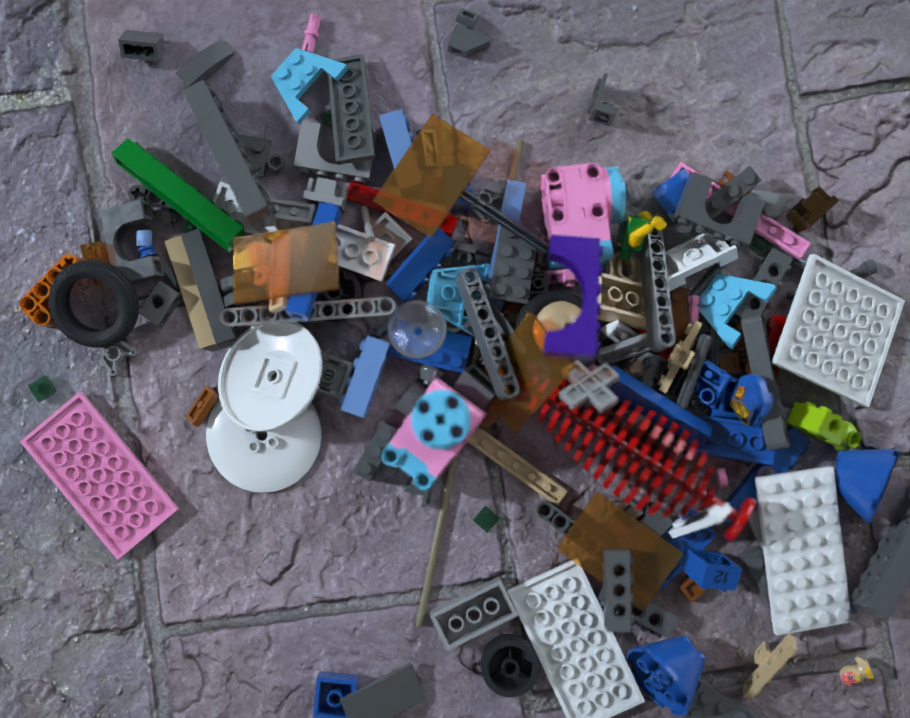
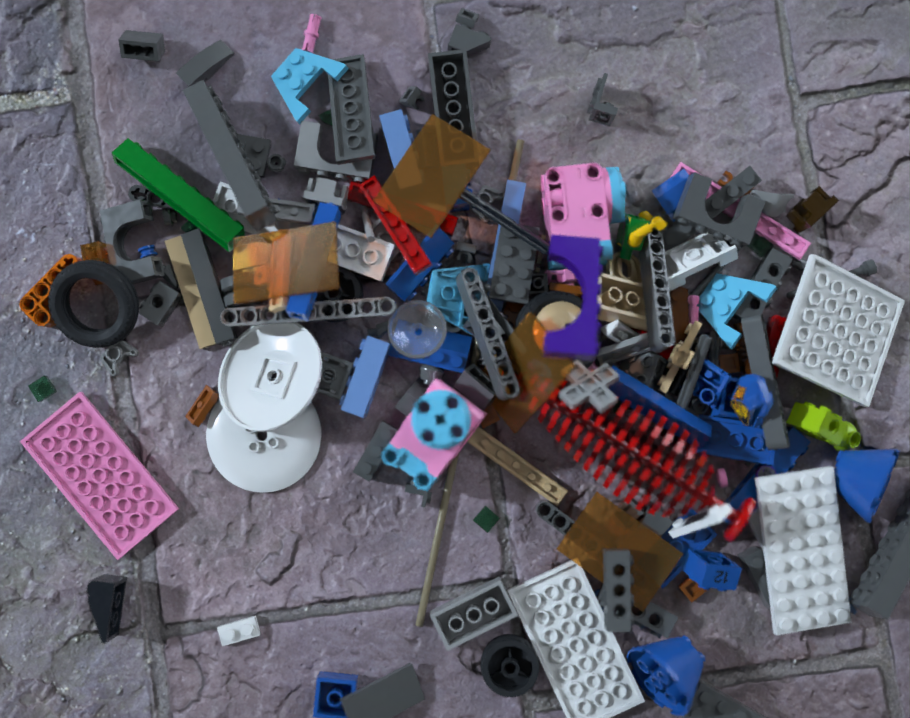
light blue hose [136,230,152,247] -> none
tan plate [743,634,797,701] -> none
tan animal [839,657,874,686] -> none
none -> black slope [86,574,127,644]
none -> white plate [217,615,261,646]
none -> red tile [359,175,432,276]
none -> dark grey tile [399,86,425,110]
none -> dark grey brick [428,49,479,172]
none -> dark orange plate [548,282,583,299]

